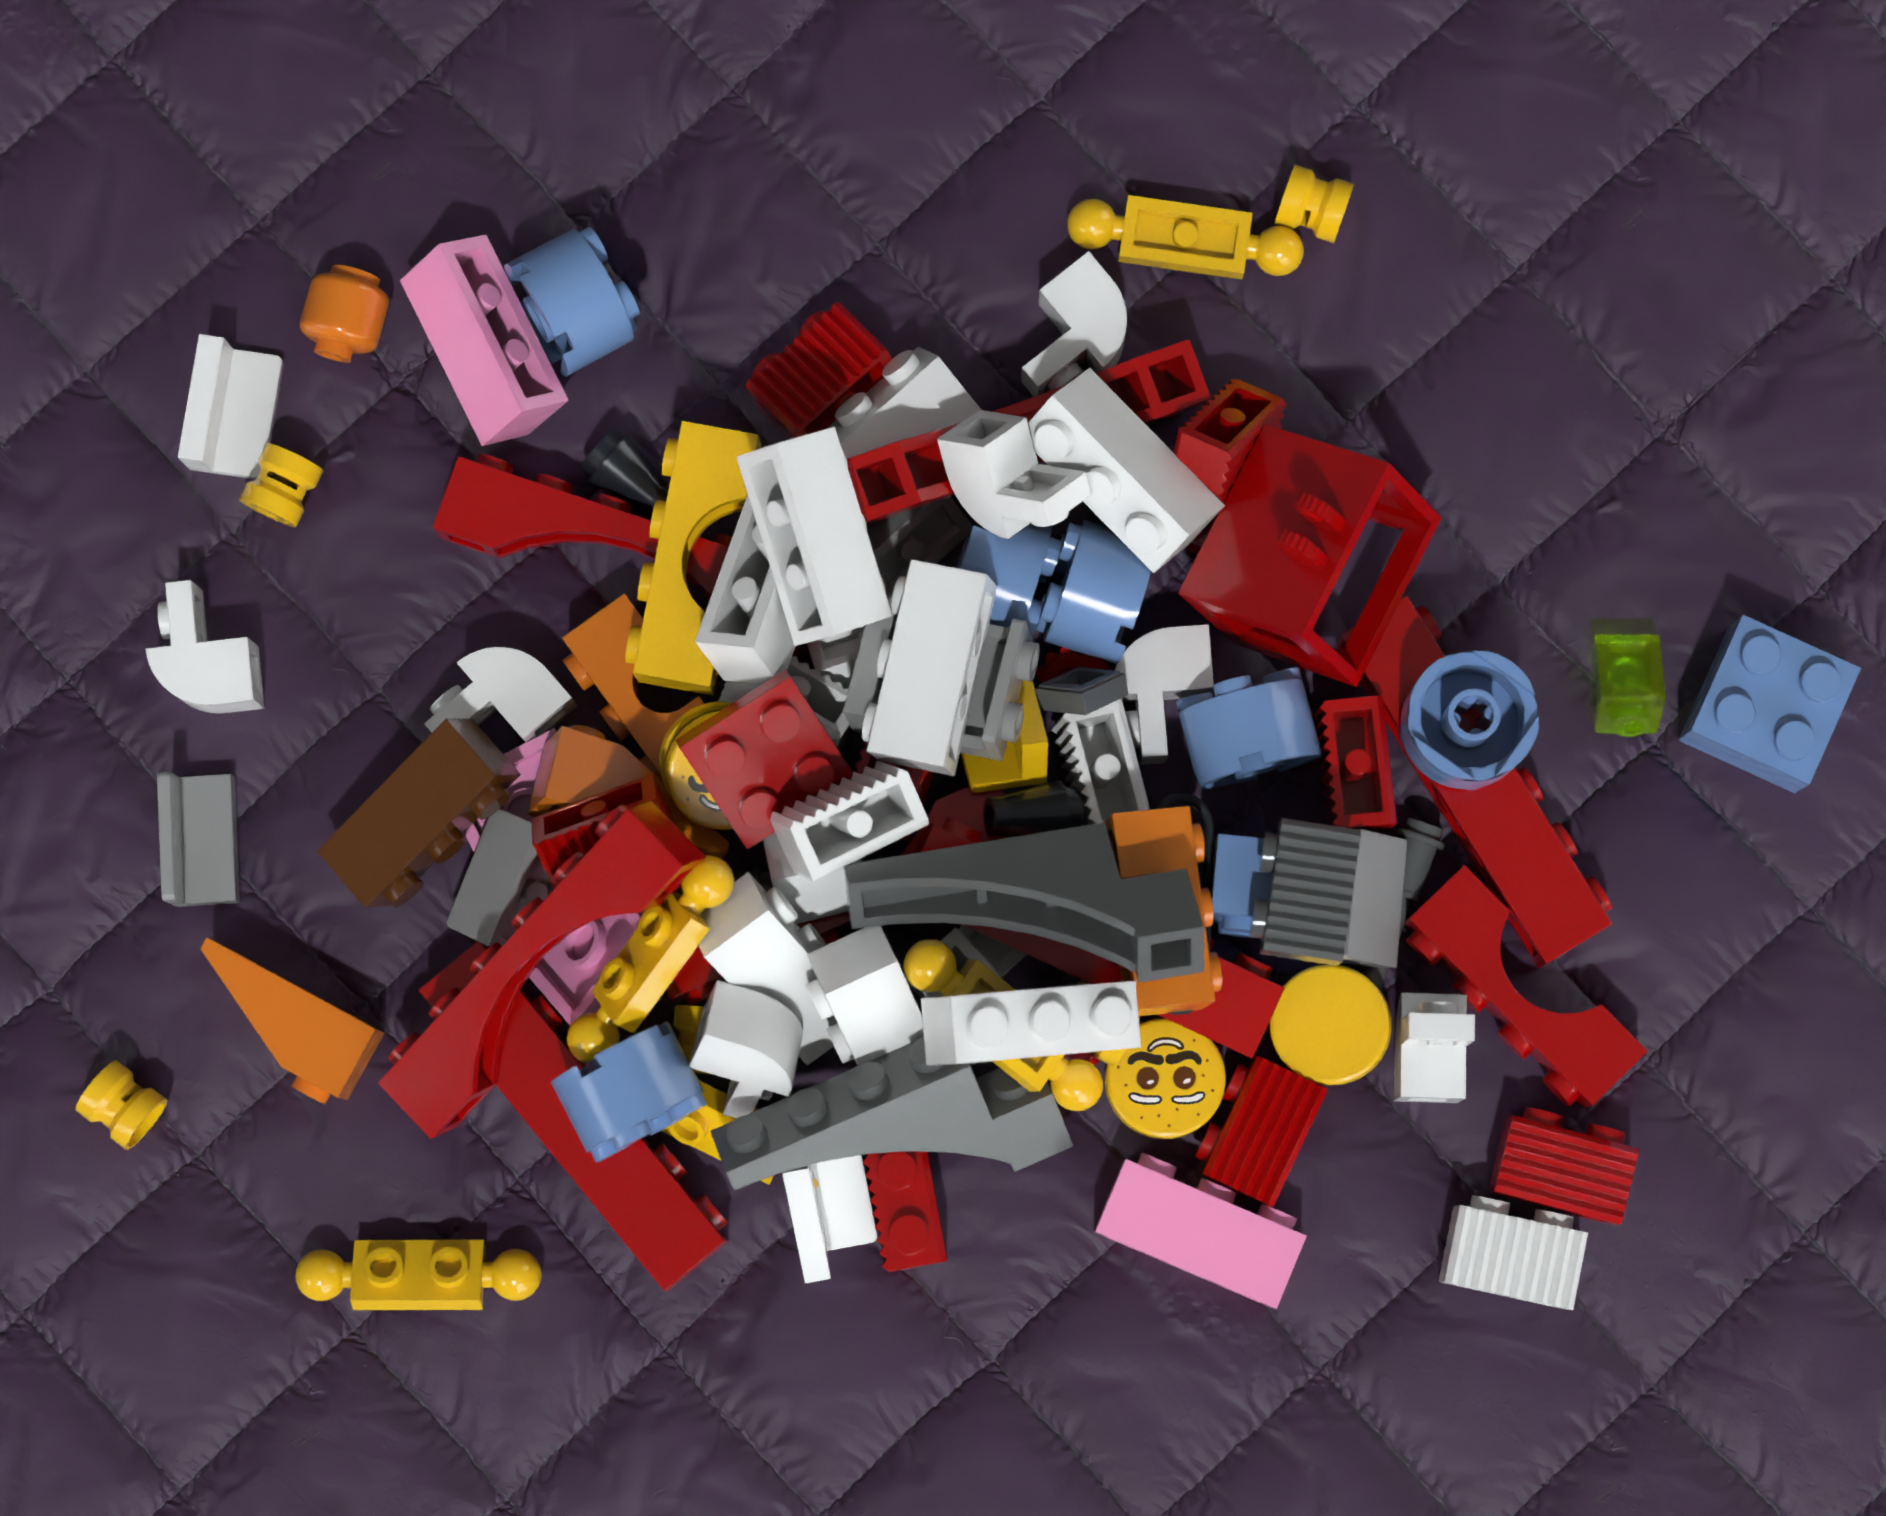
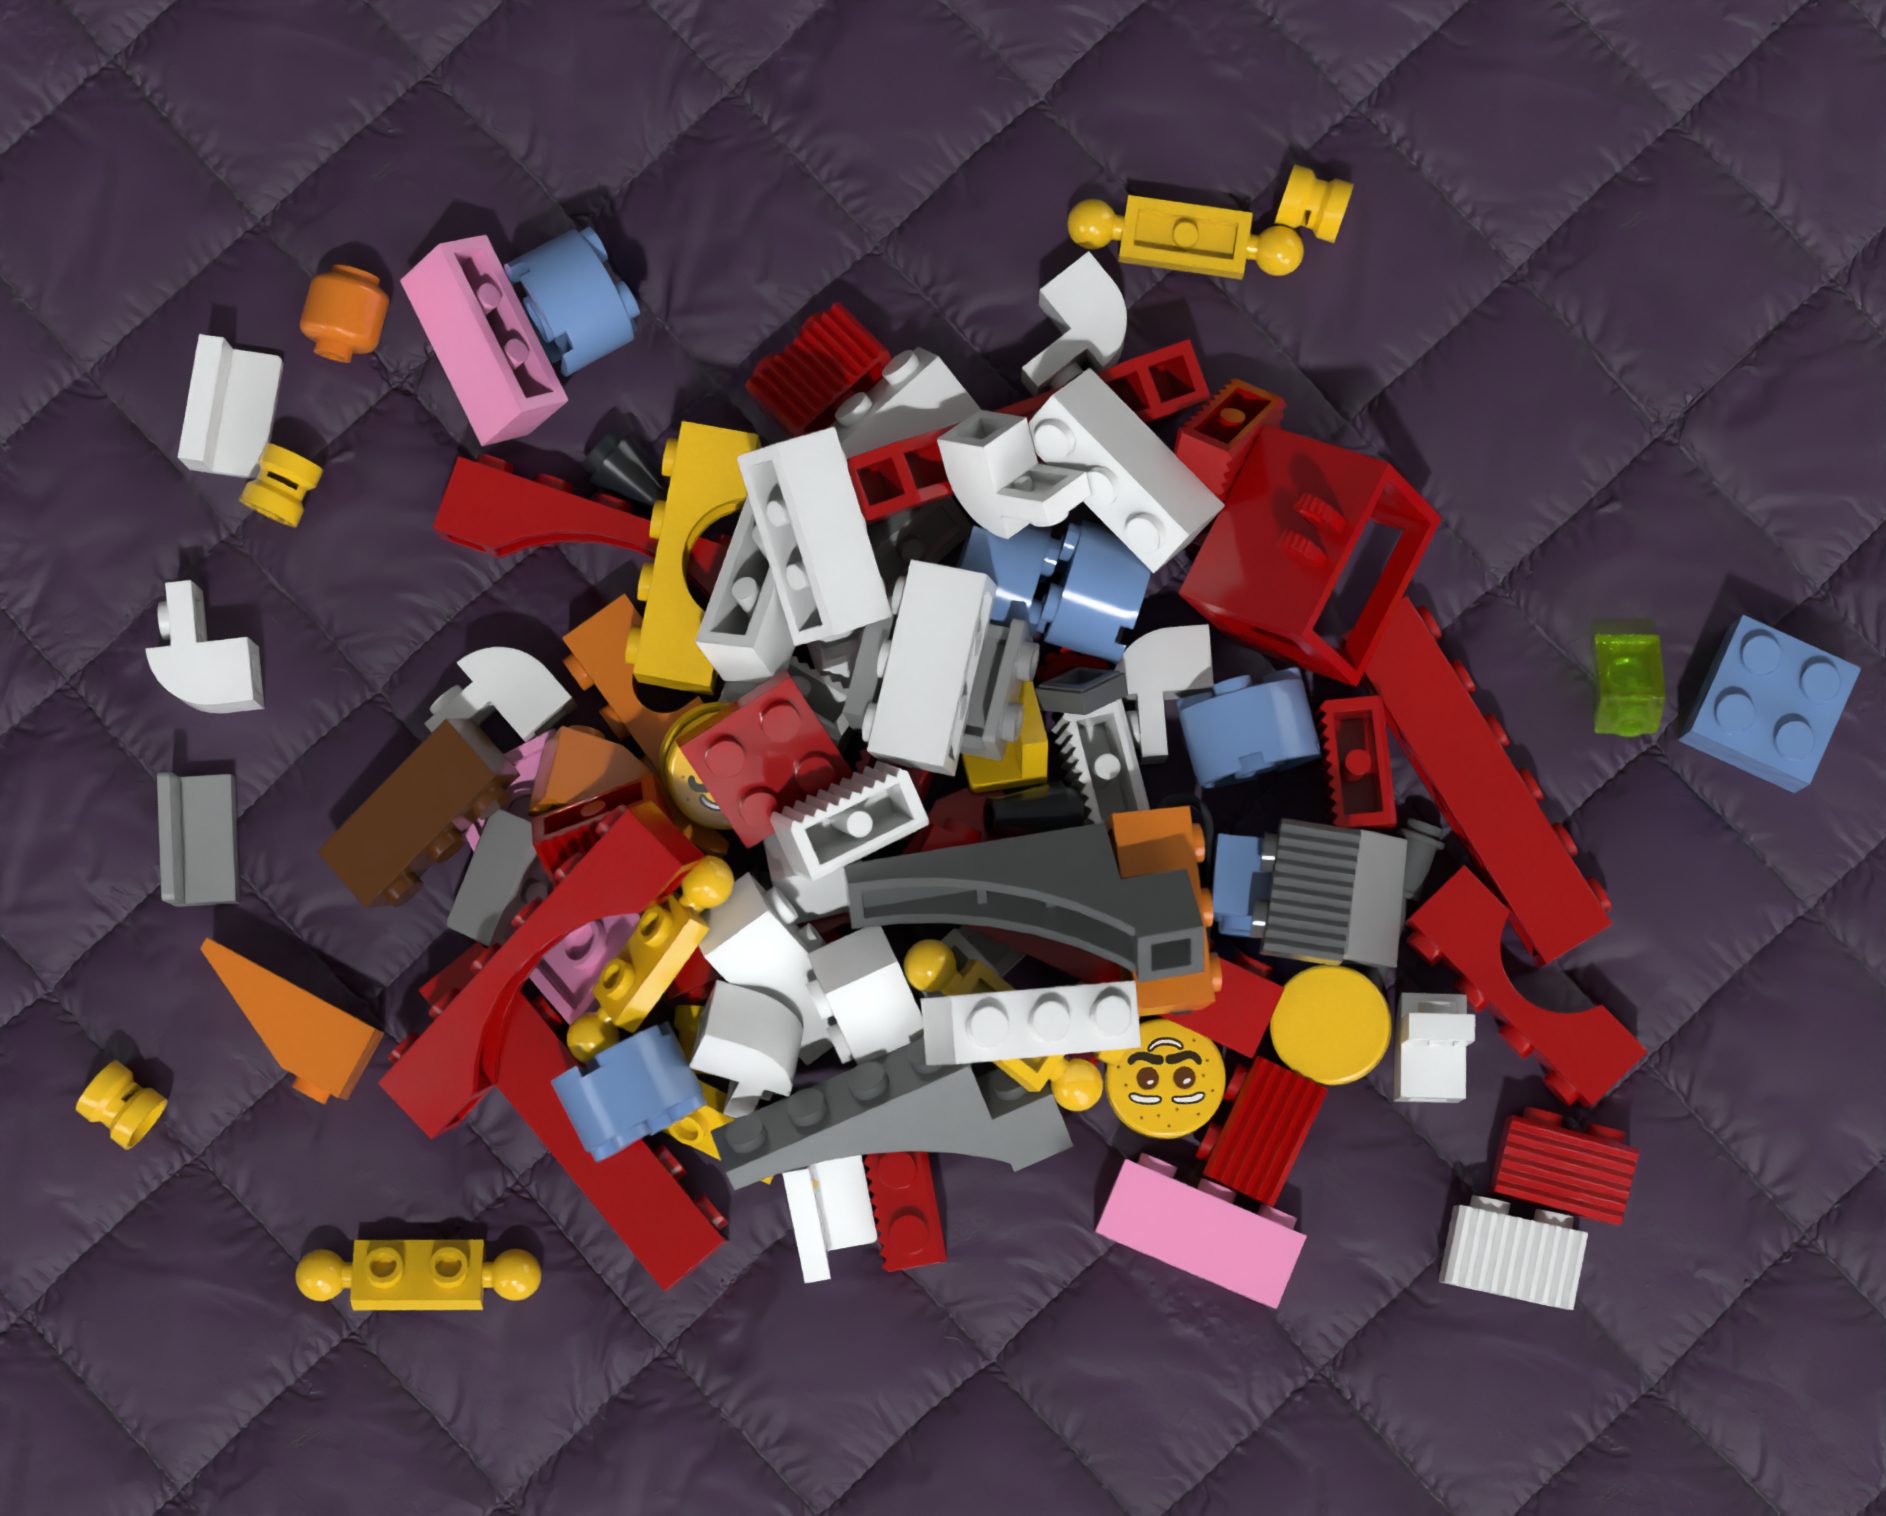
medium blue brick [1400,651,1539,790] -> none

